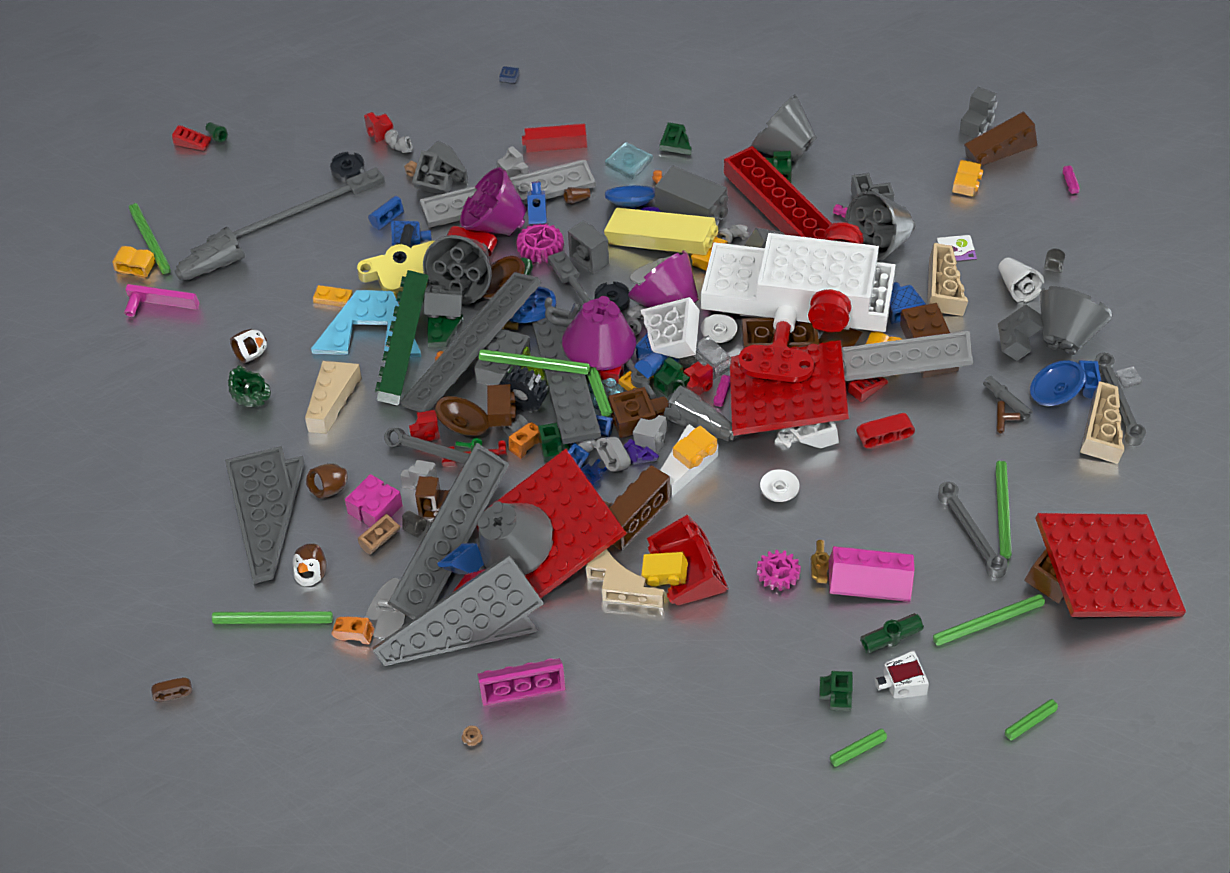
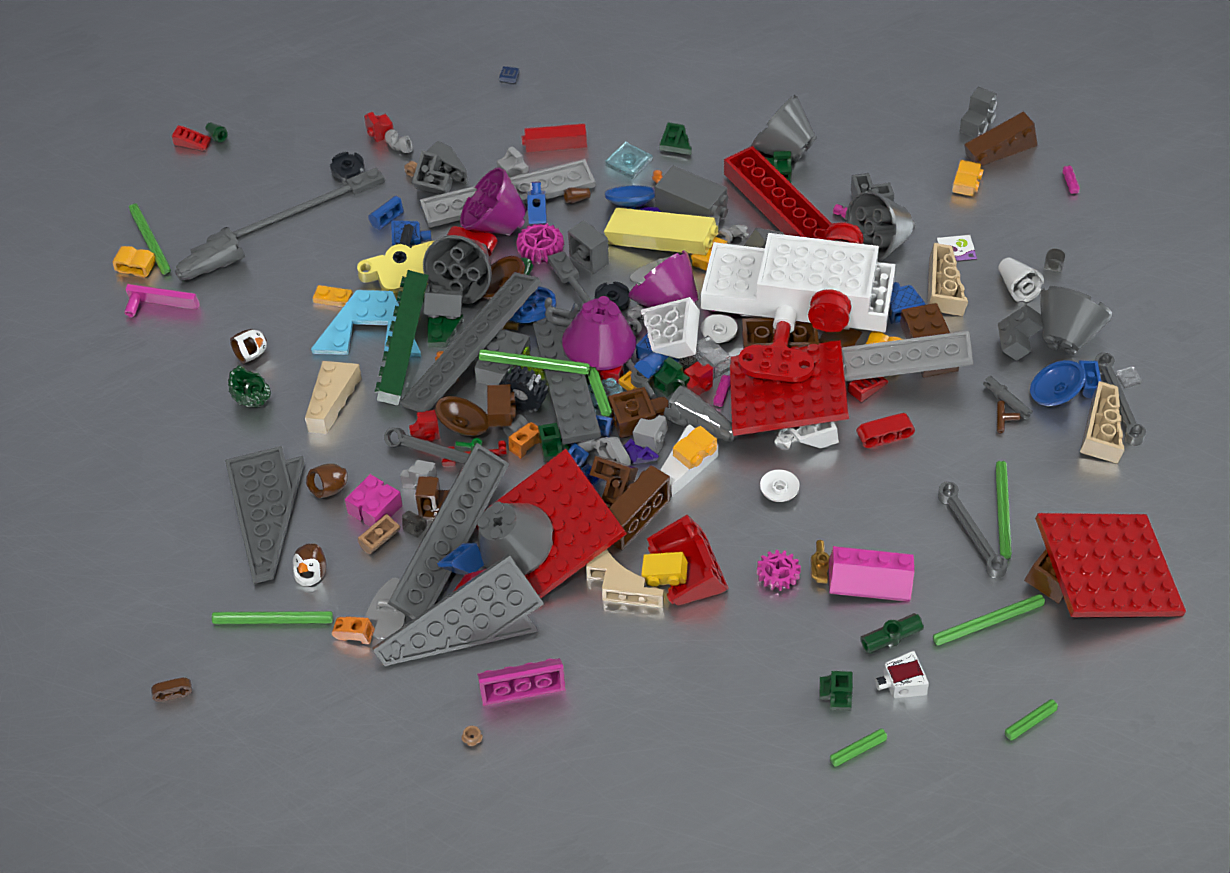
none -> reddish brown brick [590,456,638,503]

